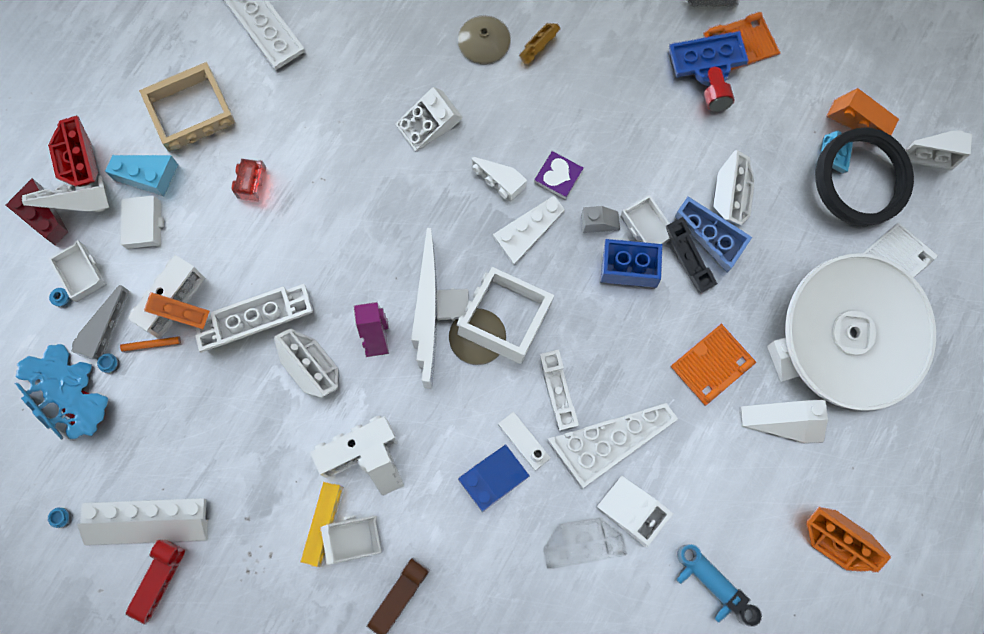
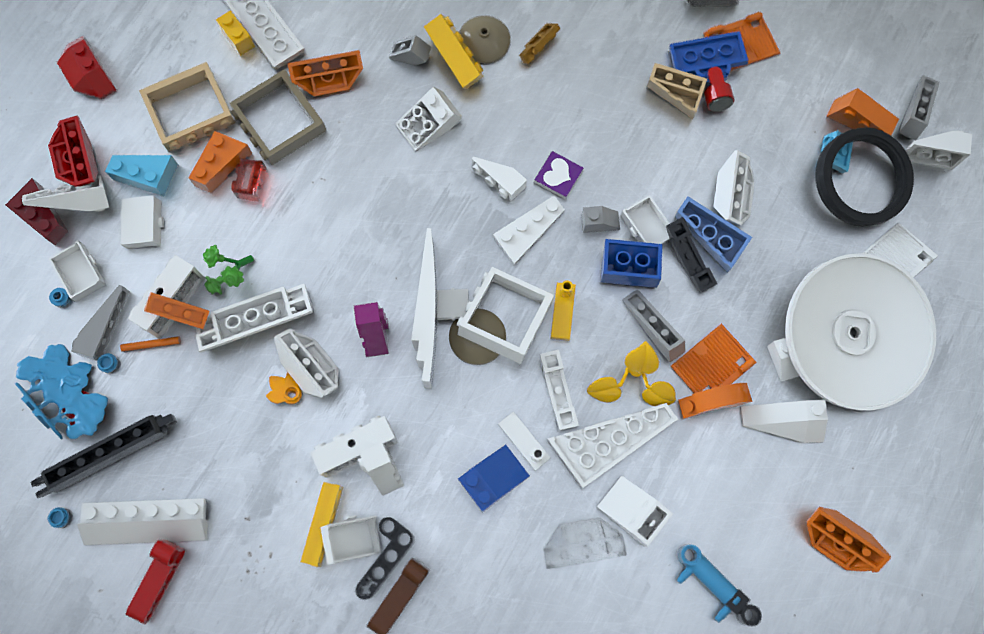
none -> black hinge [30,414,177,498]
none -> red wedge [56,36,117,99]
none -> orange wedge [188,131,253,193]
none -> bright green plant [203,245,254,295]
none -> yellow brick [215,10,255,56]
none -> dark tan window [229,69,327,165]
none -> light orange plate [266,372,302,404]
none -> orange wedge [287,50,363,96]
none -> black beam [355,517,415,600]
none -> light grey slope [389,35,431,65]
none -> yellow wedge [424,14,484,89]
none -> yellow piece [550,280,576,341]
none -> yellow plant [587,341,676,406]
none -> light grey slope [622,289,686,362]
none -> tan wedge [647,63,707,119]
none -> orange arch [678,383,753,419]
none -> light grey slope [899,75,940,140]

